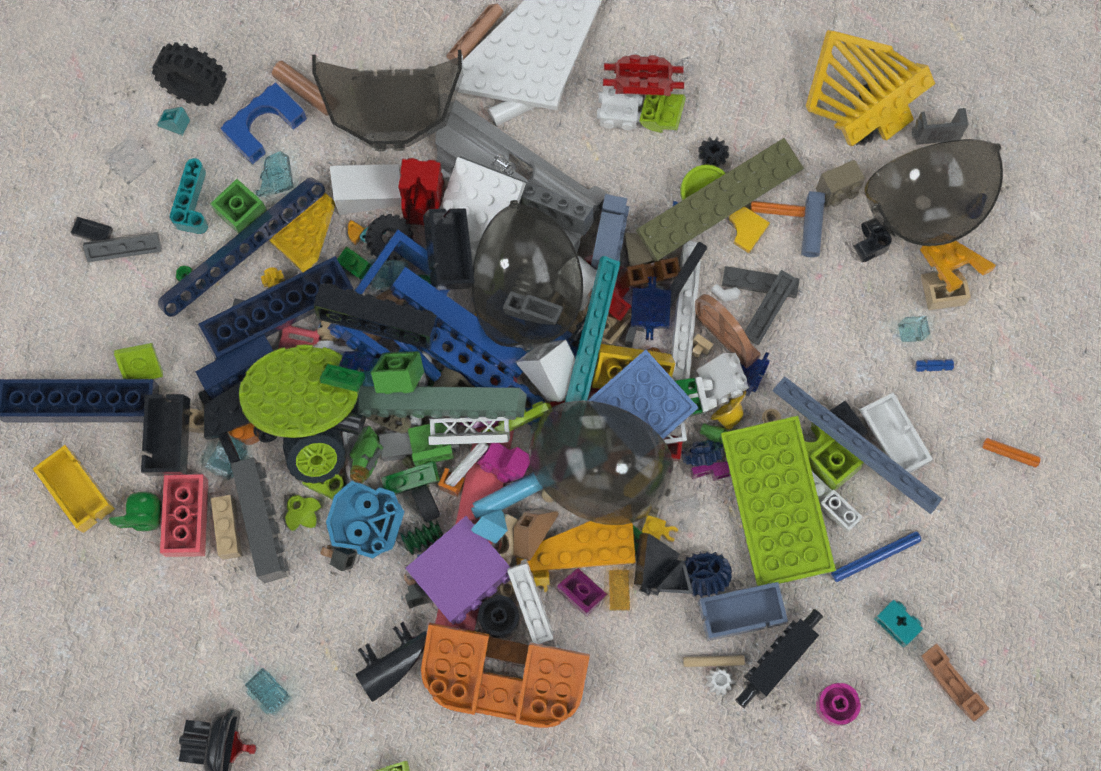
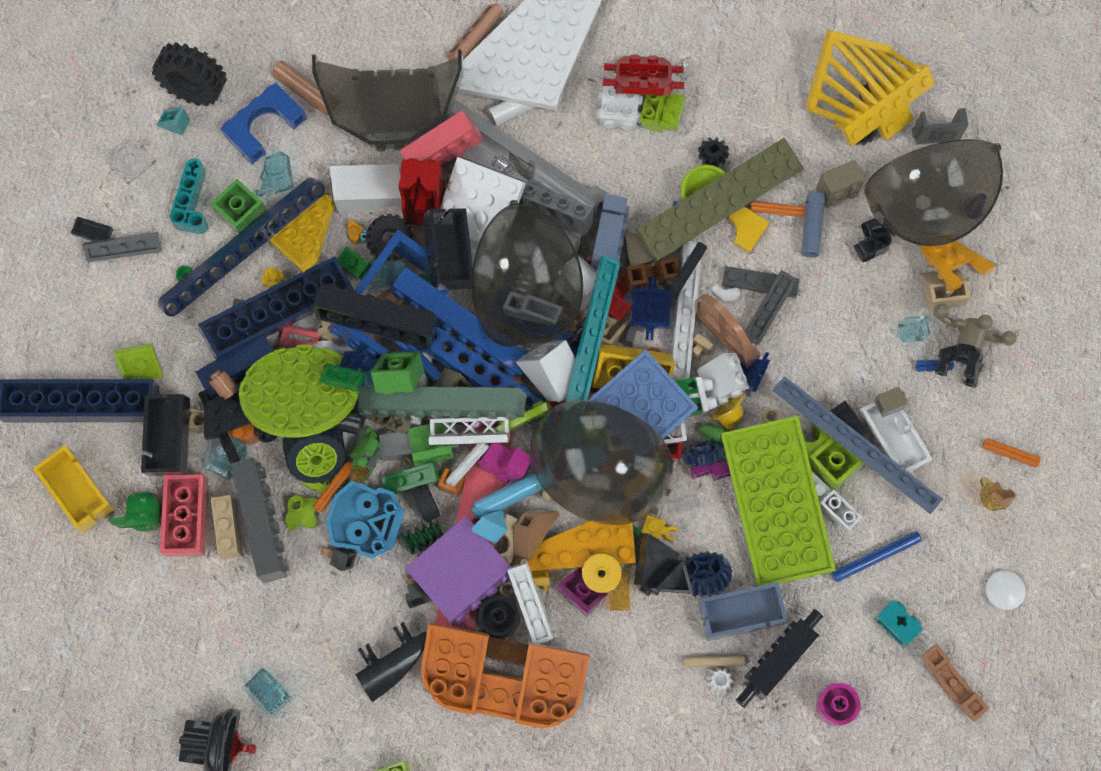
none -> nougat brick [209,370,237,400]
none -> orange axle [313,461,353,513]
none -> coral brick [400,110,484,168]
none -> yellow plate [582,552,621,593]
none -> dark tan brick [874,387,907,418]
none -> wheel [933,304,1017,388]
none -> clear yellow piece [980,477,1016,511]
none -> white dish [984,571,1026,611]

